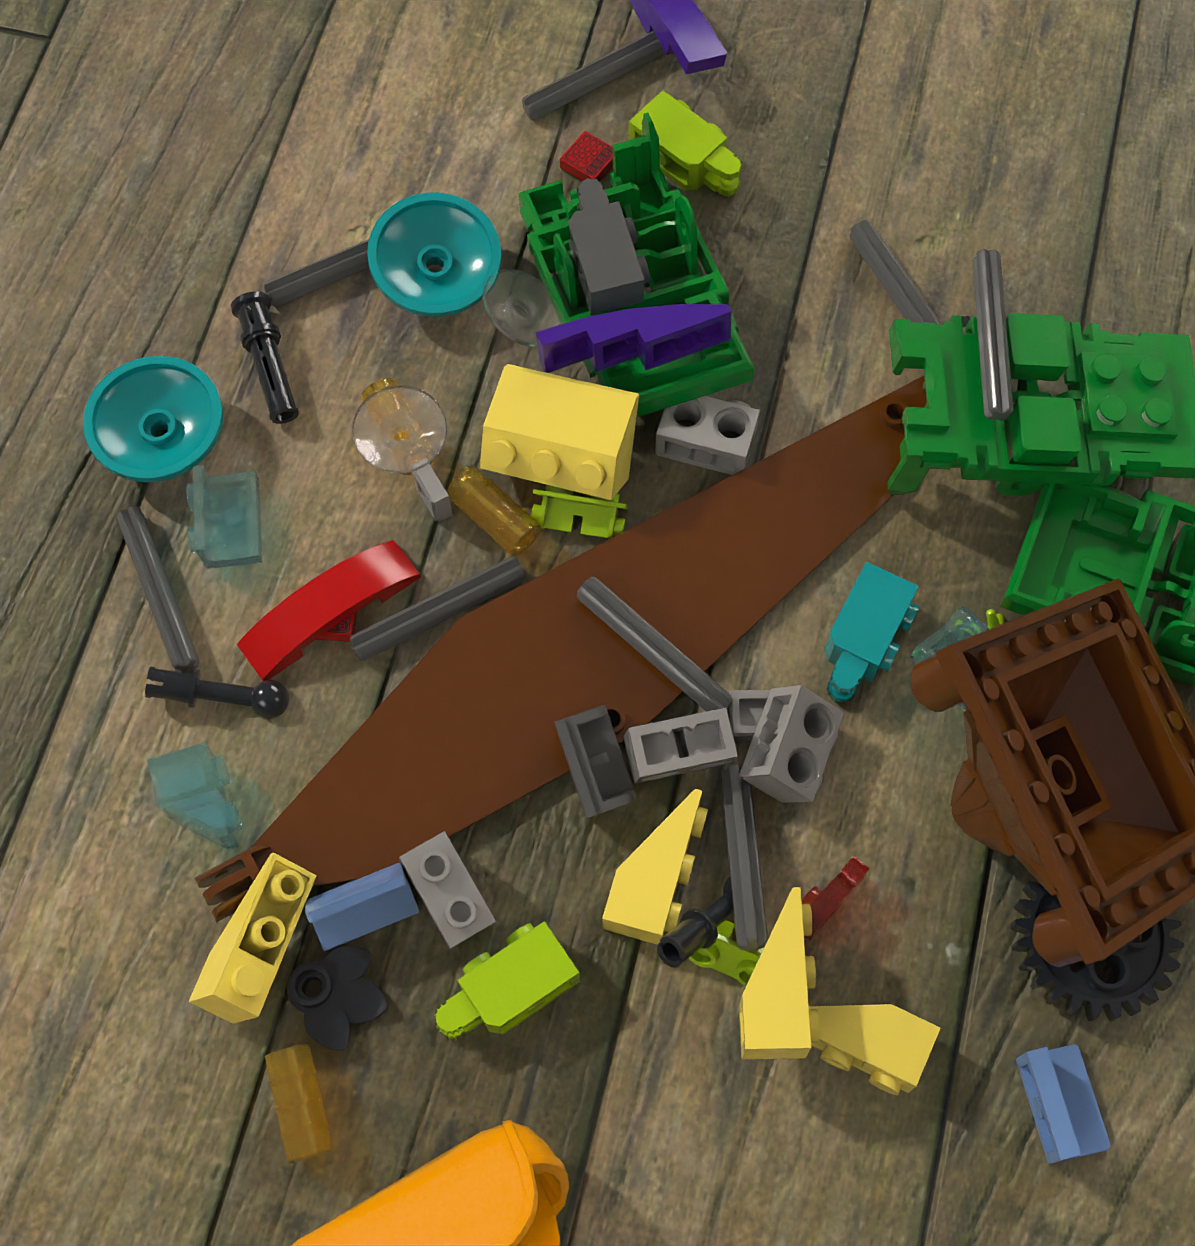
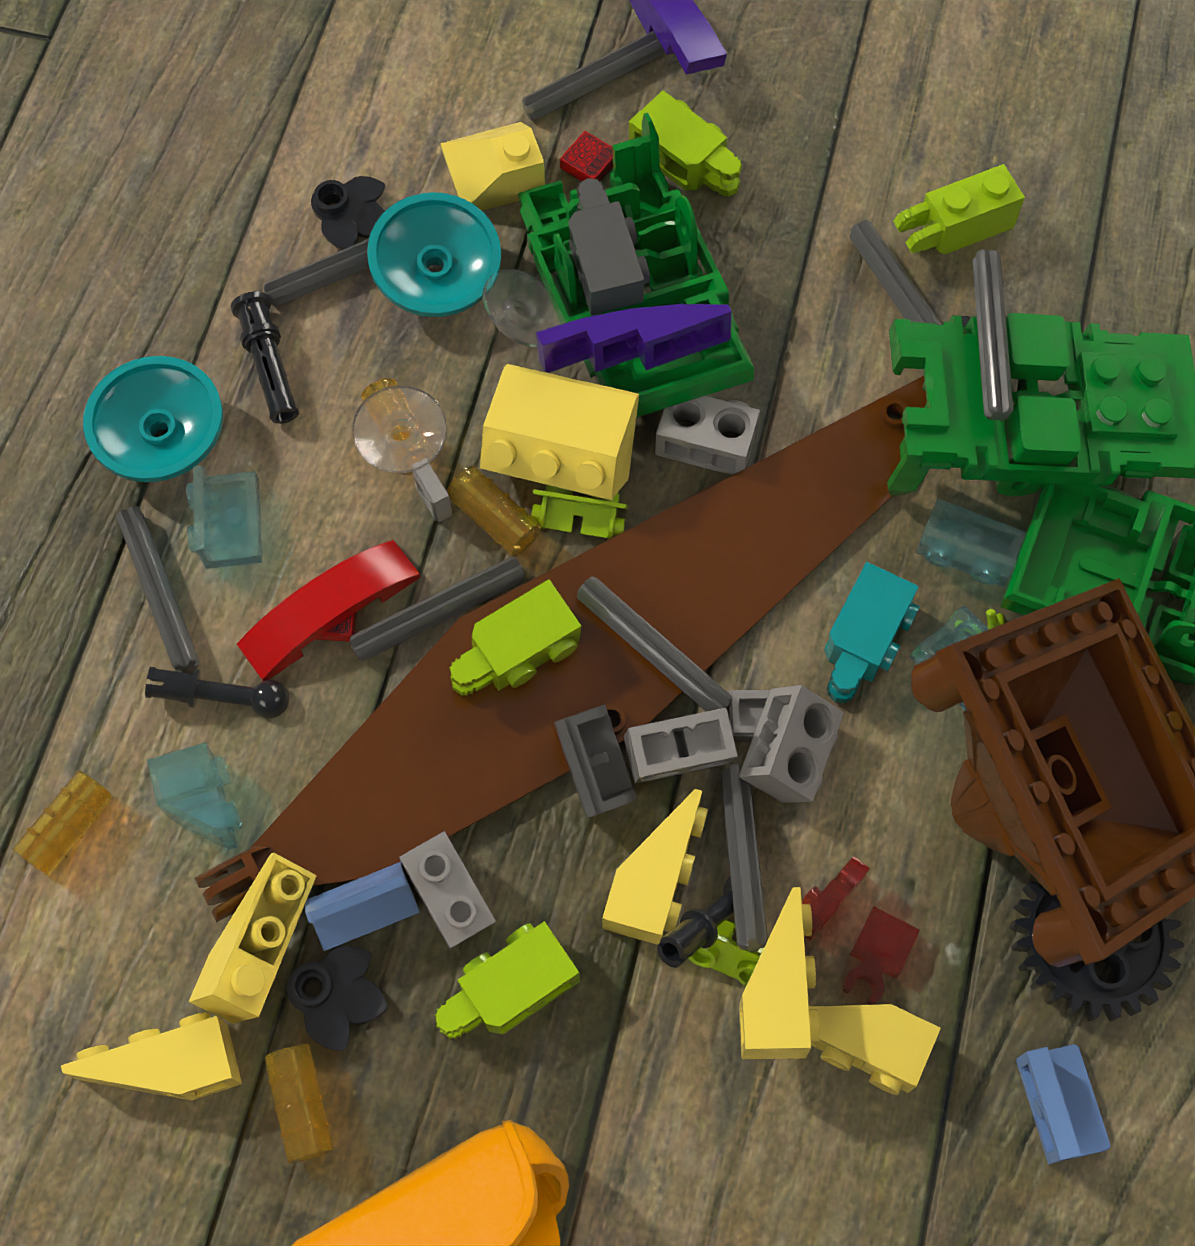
none -> clear yellow axle [12,770,114,877]
none -> light yellow slope [61,1012,242,1101]
none -> black plate [311,176,385,250]
none -> light yellow slope [440,122,545,211]
none -> lime hinge [449,579,581,697]
none -> clear red plate [843,906,920,1005]
none -> lime hinge [893,164,1025,254]
none -> clear light blue bracket [915,498,1026,587]

